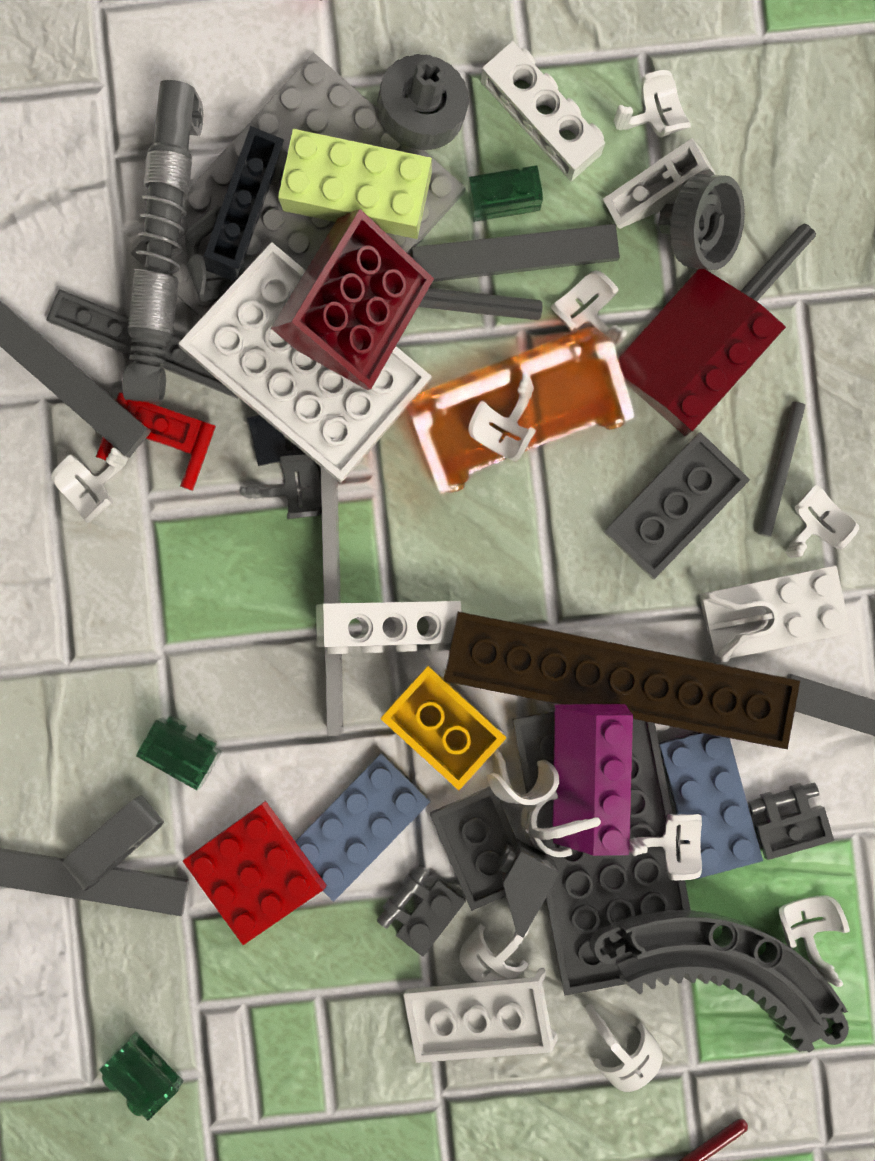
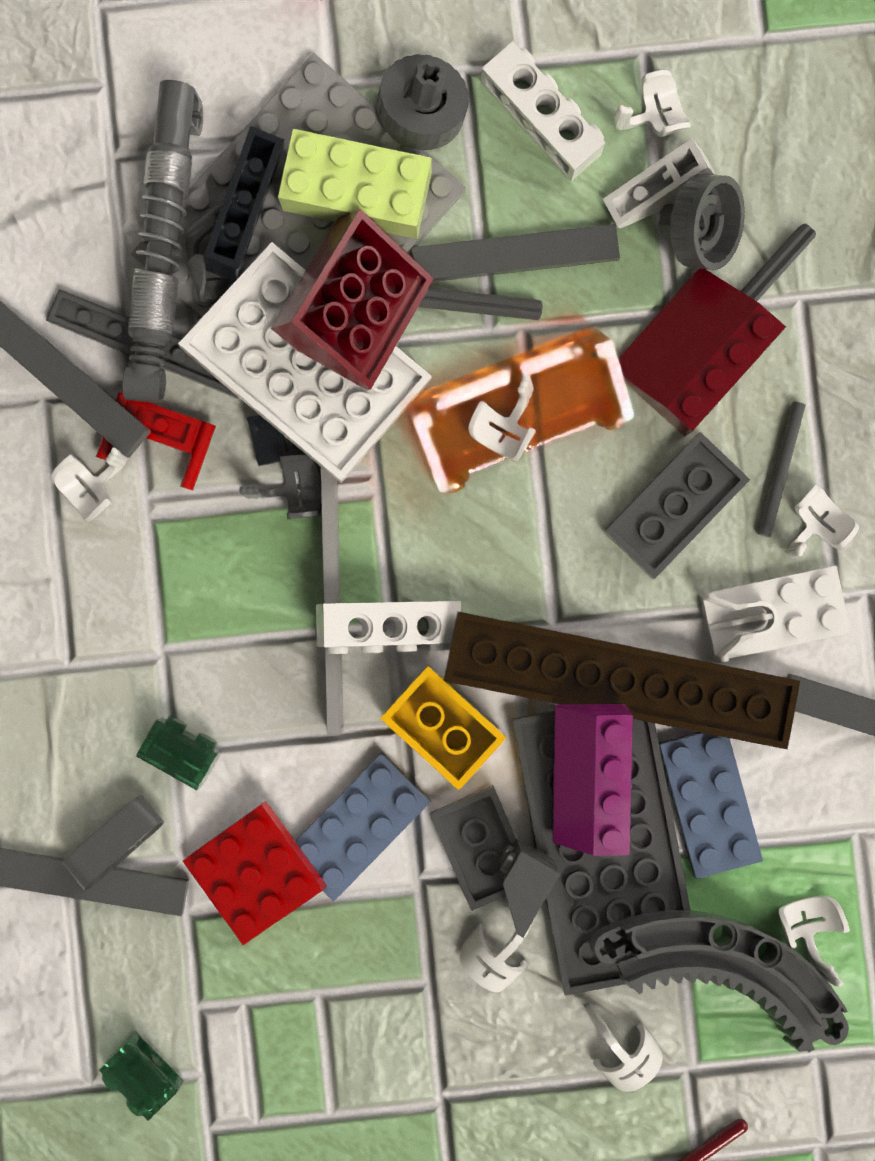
dark grey plate [377,865,466,957] -> none
white plate [403,968,558,1063] -> none
clear green brick [468,165,543,222] -> none
white helmet [487,748,559,805] -> none
white helmet [521,791,601,857] -> none
white helmet [551,270,627,346] -> none
white helmet [630,814,702,880] -> none
dark grey plate [748,782,834,860] -> none

